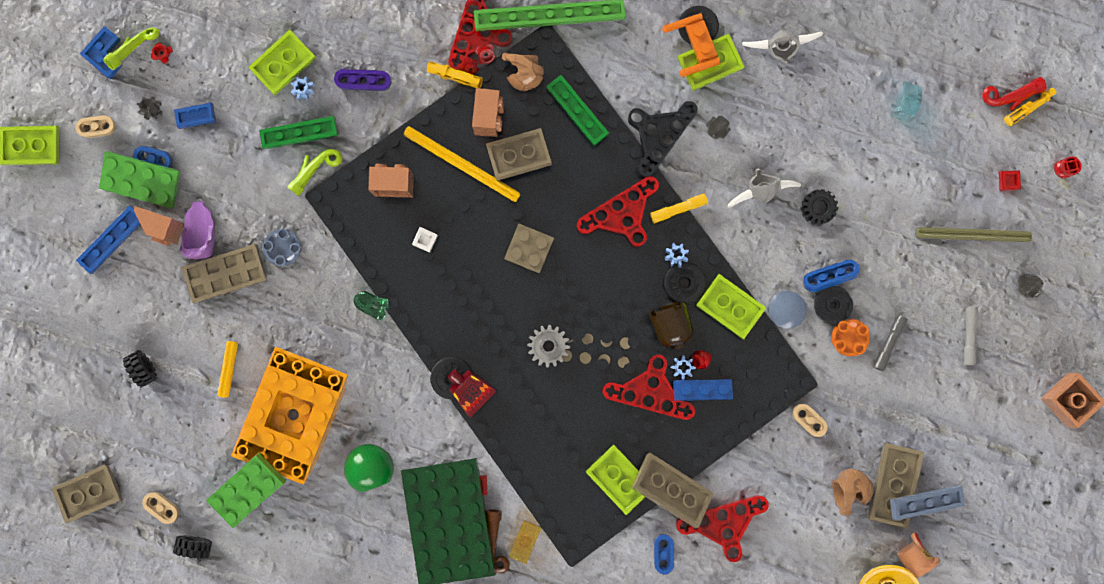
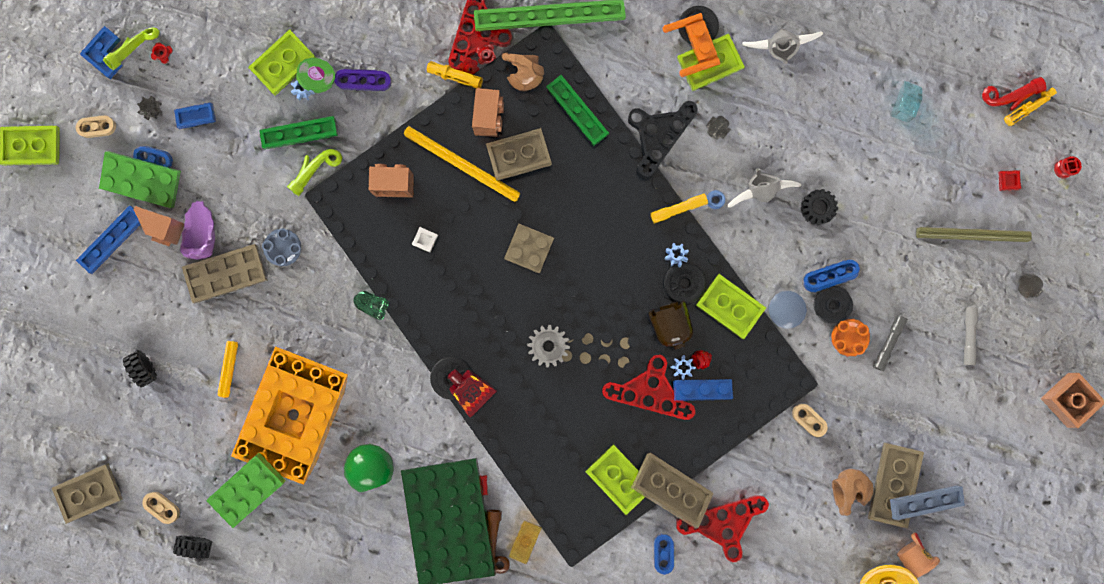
red beam [577,176,659,247] -> none
none -> bright green tile [296,58,335,93]
none -> medium blue plate [707,190,725,209]

